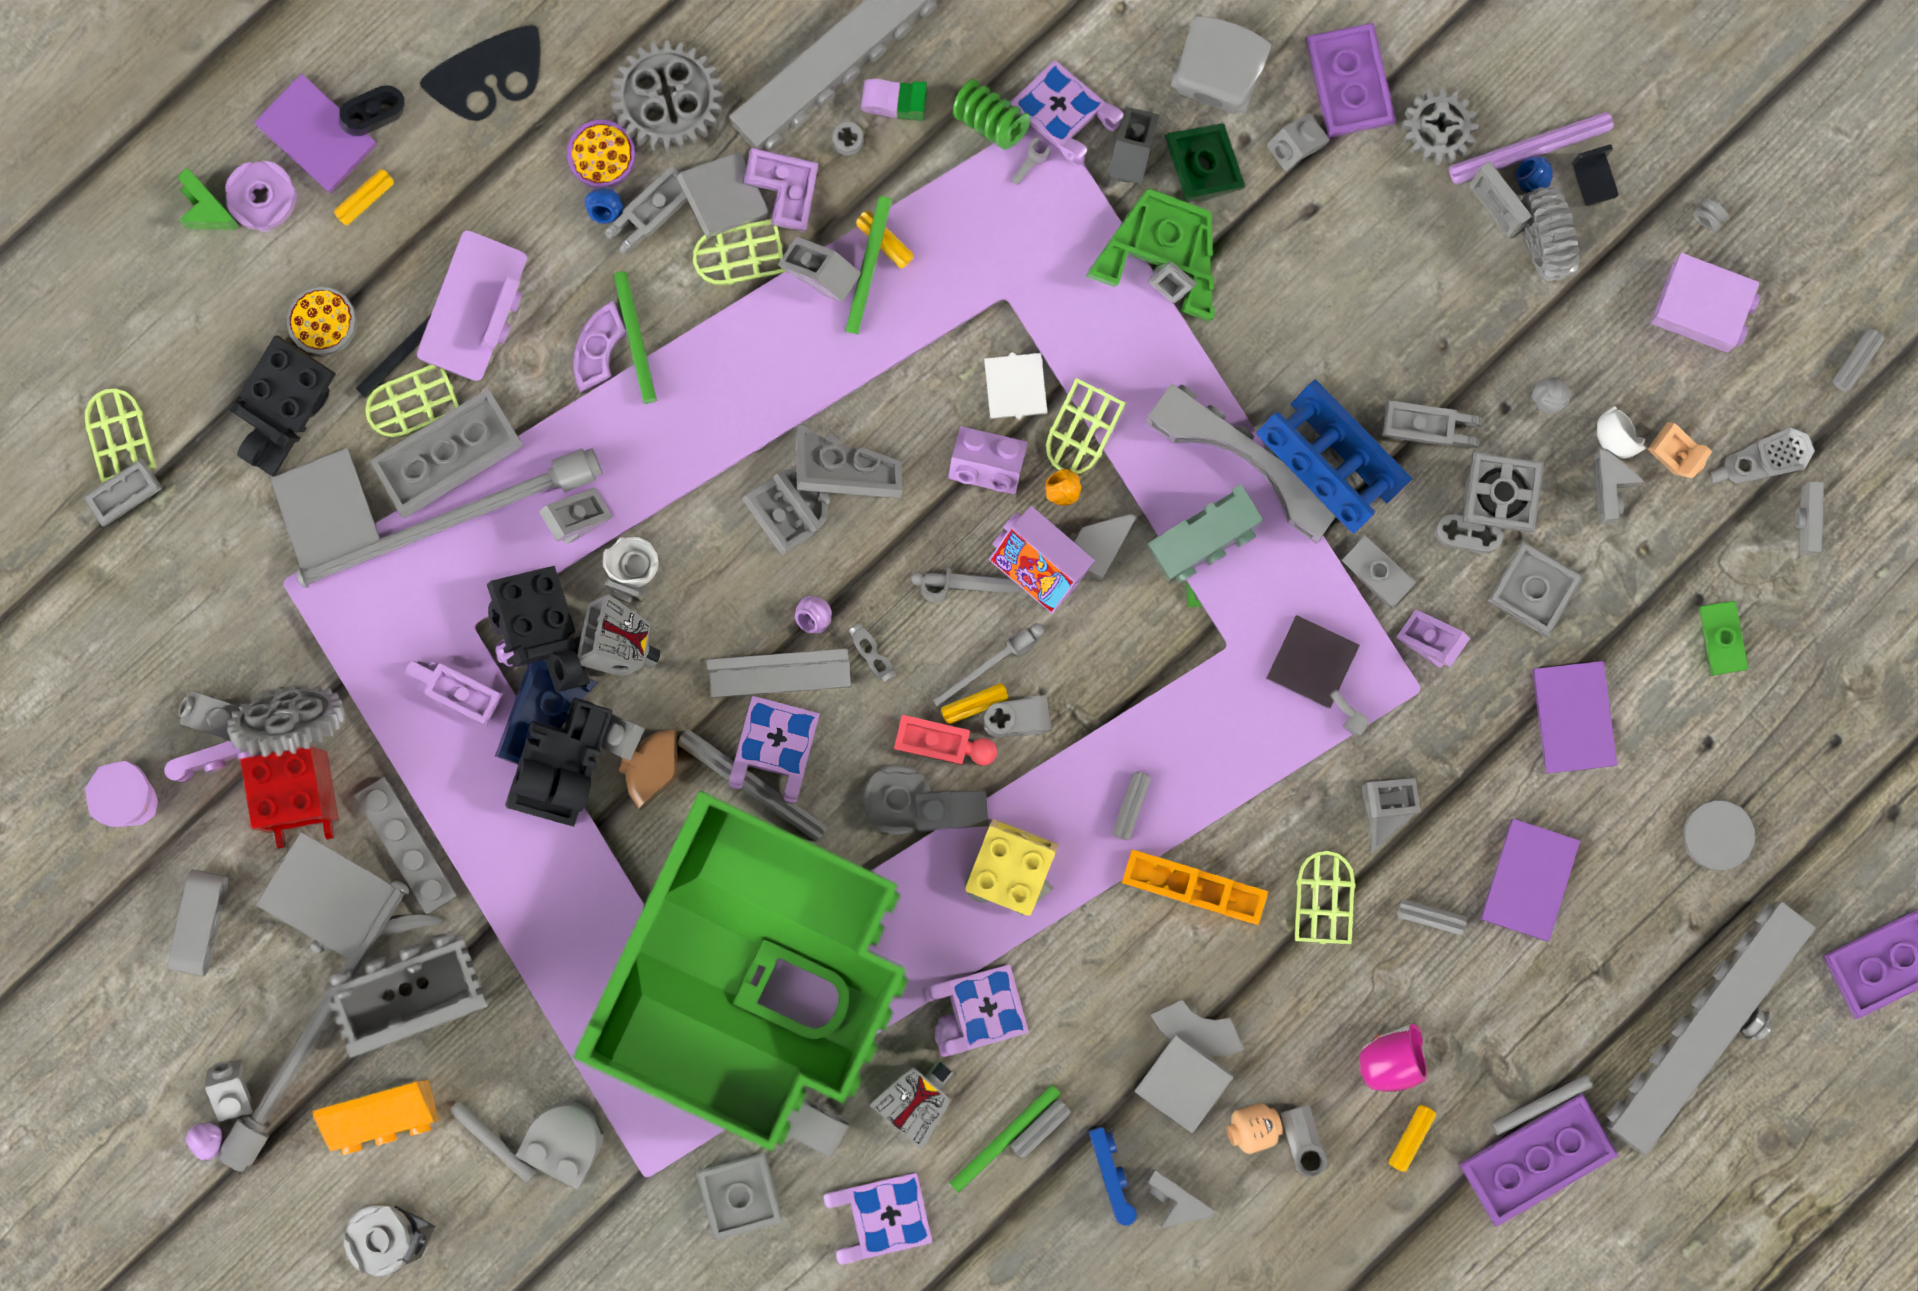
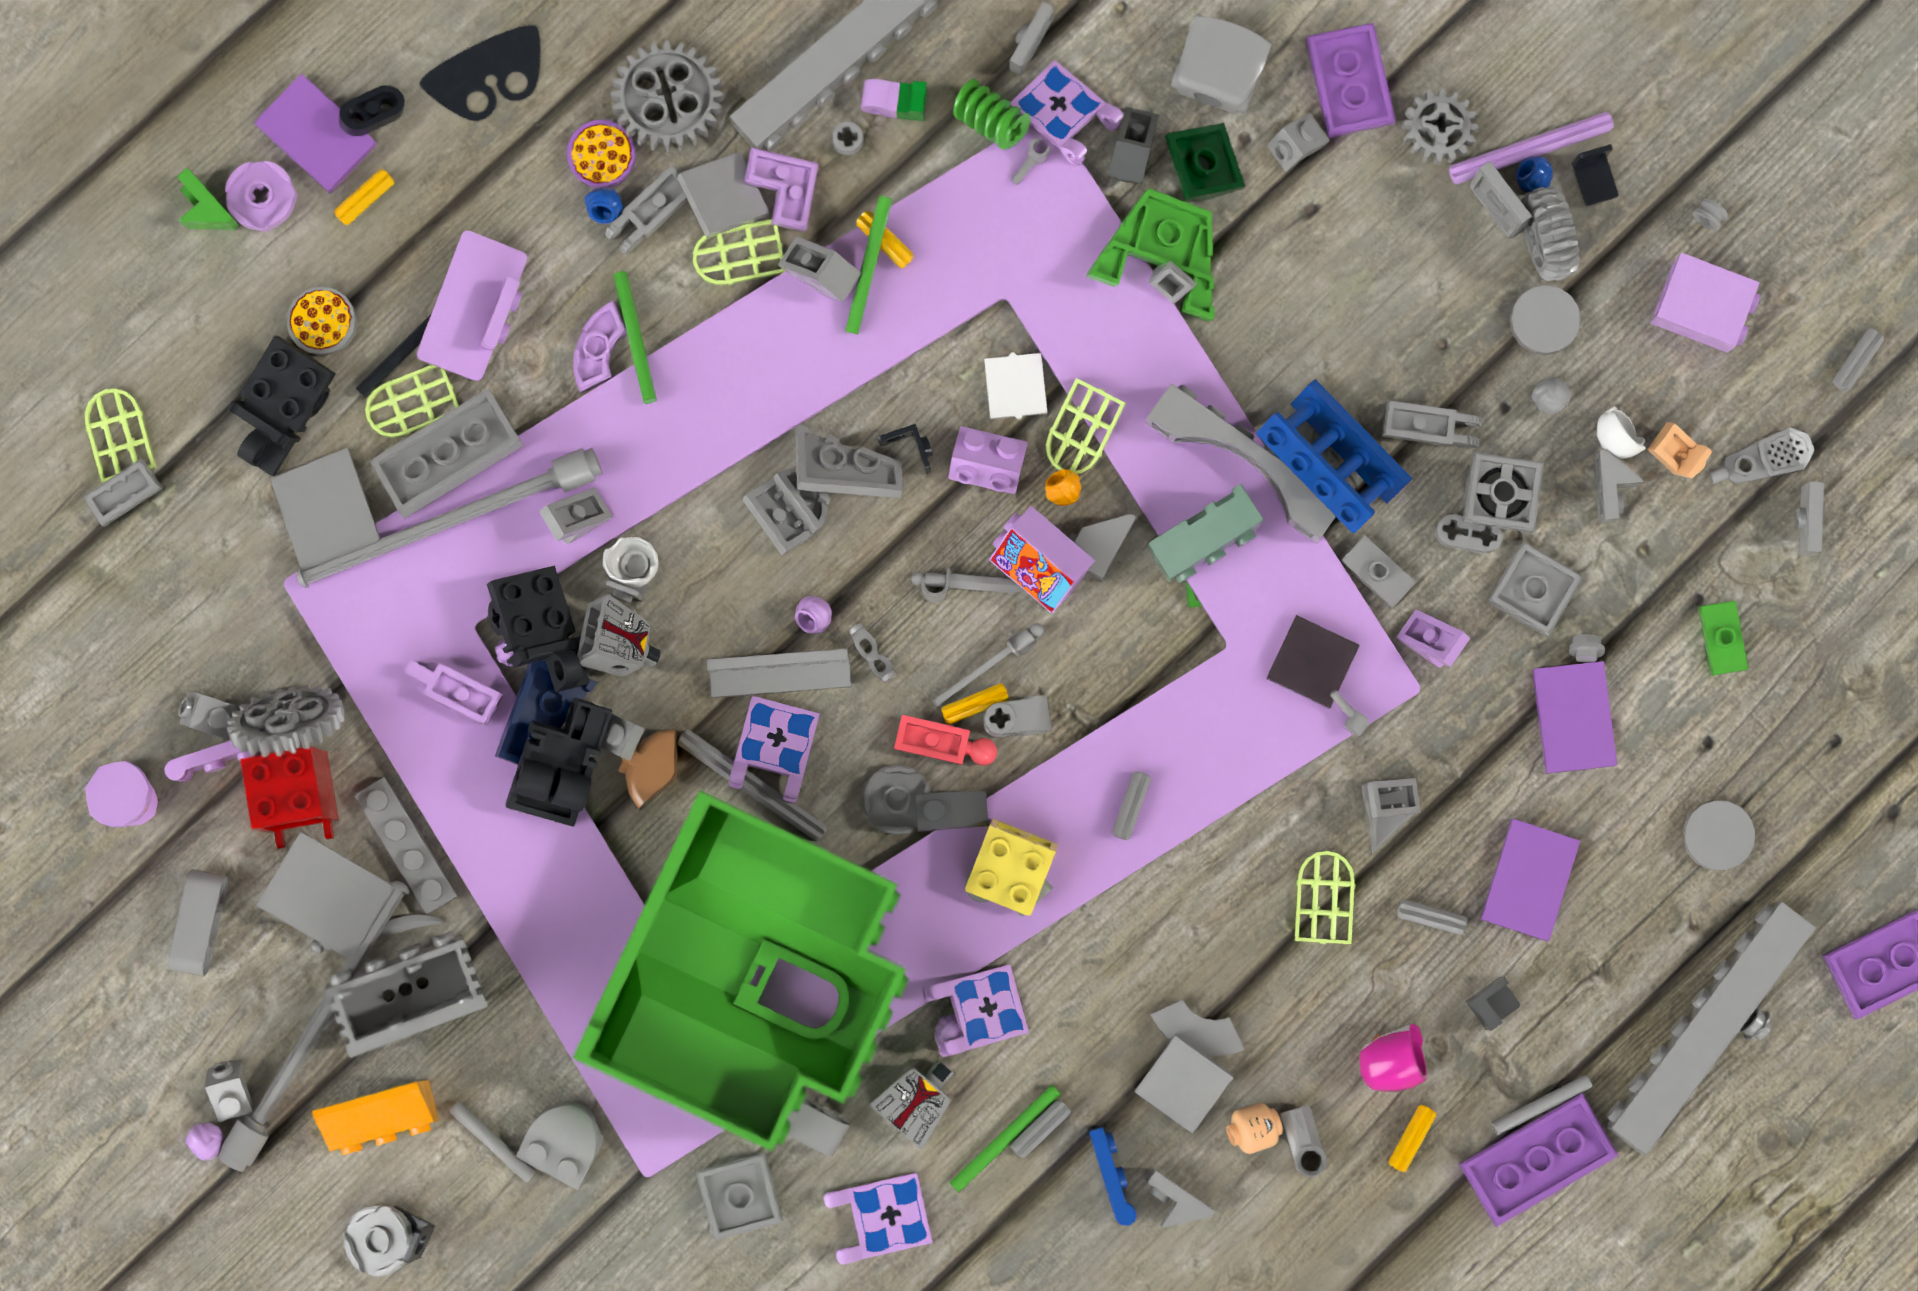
light orange slope [1122,849,1269,926] -> none
none -> black bracket [878,424,933,474]
none -> light grey plate [1009,2,1054,75]
none -> dark grey panel [1465,977,1520,1031]
none -> light grey tile [1510,285,1581,355]
none -> light grey plate [1569,634,1605,663]

